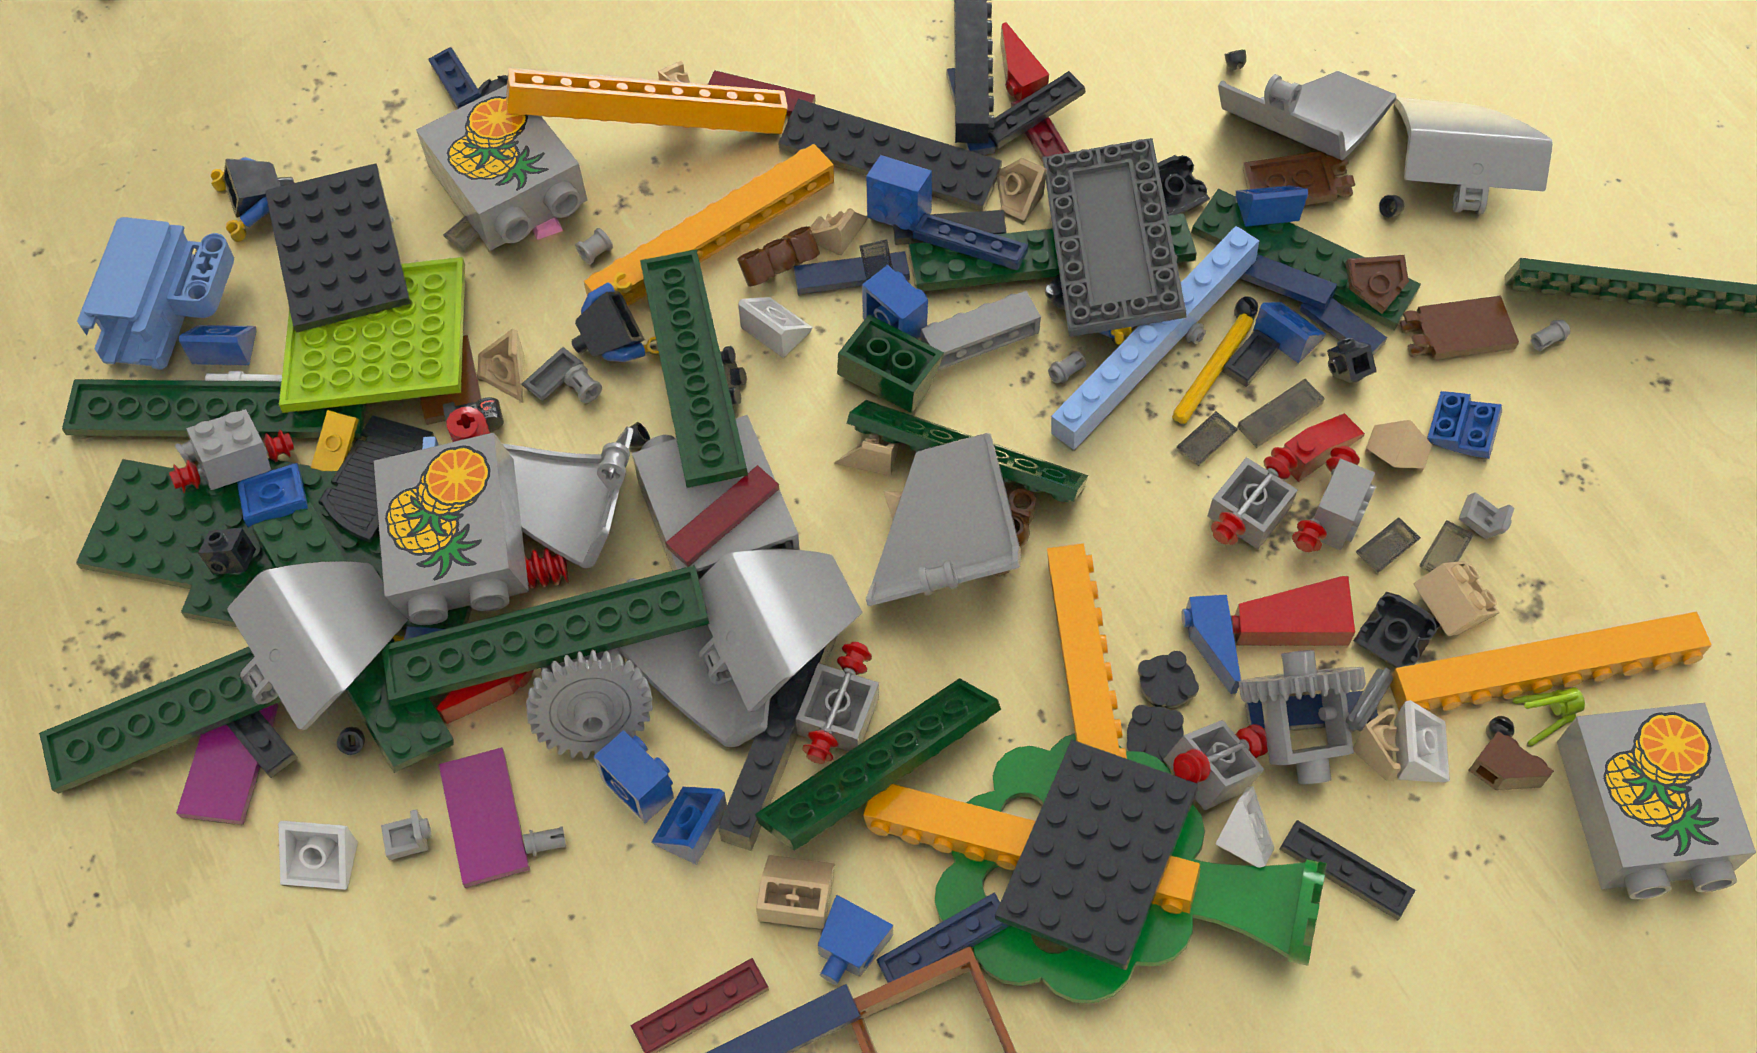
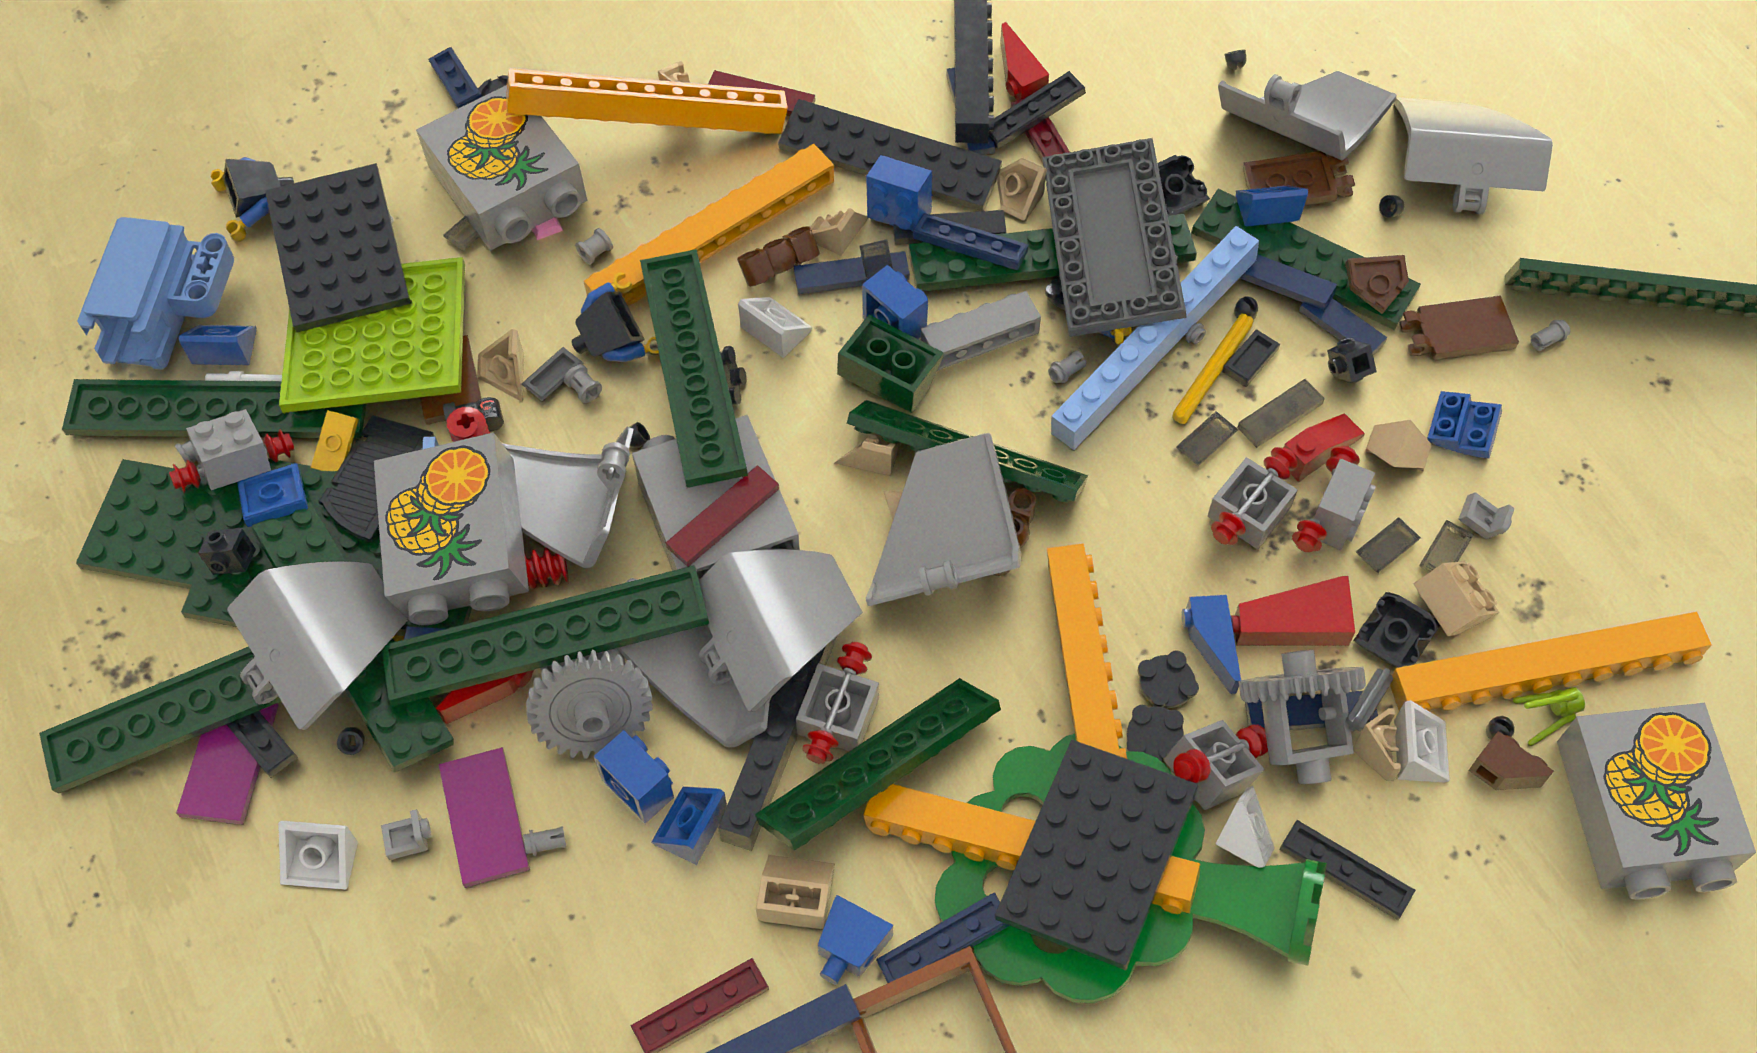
blue slope [1253,302,1326,364] -> none

